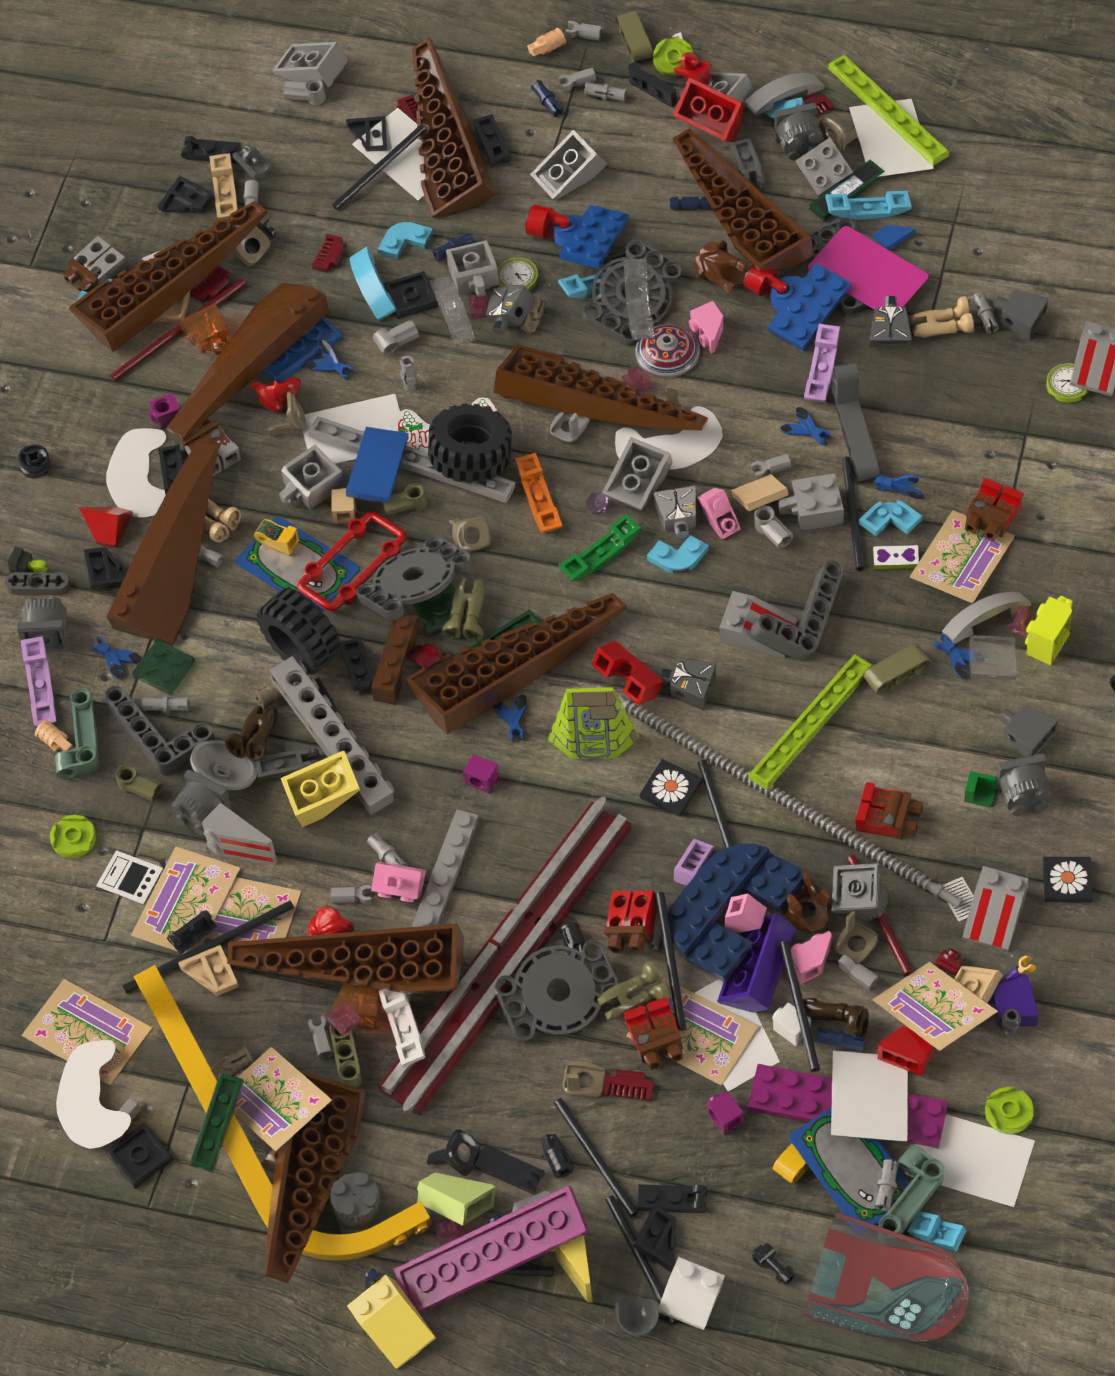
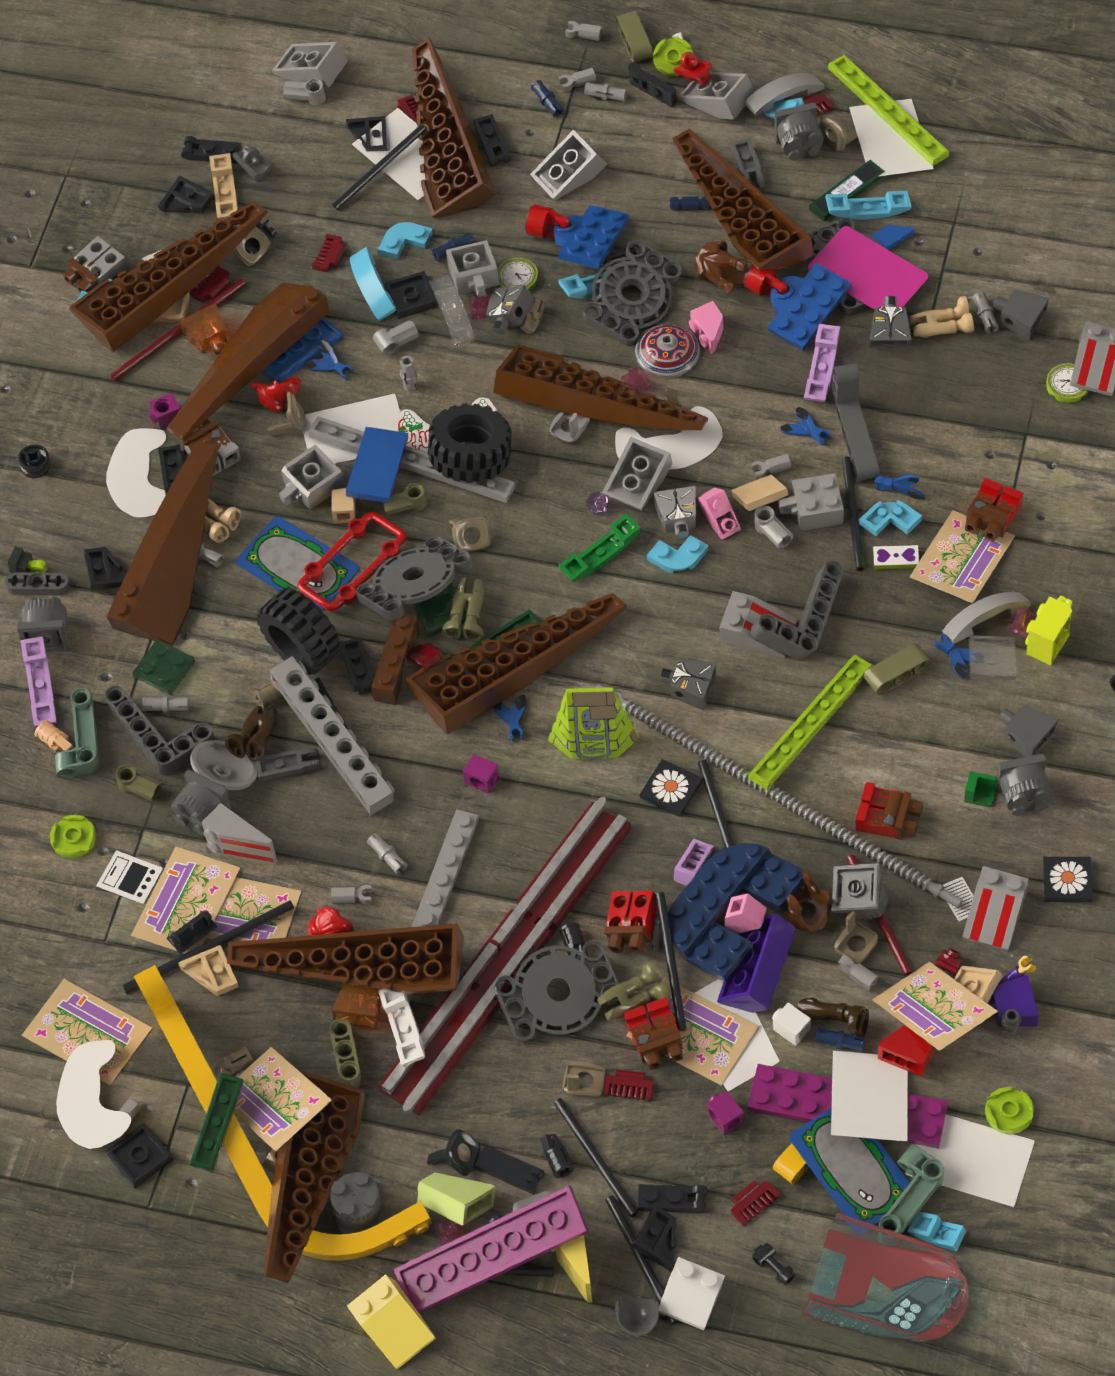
red slope [79,507,133,548] -> none
blue piece [91,637,141,680] -> none
light grey bar [244,180,259,206] -> none
yellow leg [254,519,300,556] -> none
light yellow slope [281,751,360,827] -> none
light grey bar [308,1016,334,1060] -> none
clear pink tile [327,1001,361,1036] -> none
dark blue axle [365,1268,380,1289] -> none
bright pink brick [371,862,426,902] -> none
orange slope [515,453,563,534] -> none
light nougat hinge [527,28,566,56] -> none
red arch [591,640,663,705] -> none
clear slope [624,259,654,340] -> none
red slope [673,77,743,142] -> none
black piece [780,941,820,1072] -> none
bright pink slope [790,931,832,984] -> none
light grey hinge [795,138,853,196] -> none
light grey pin [875,1160,899,1211] -> none
none -> dark red piece [731,1181,779,1227]

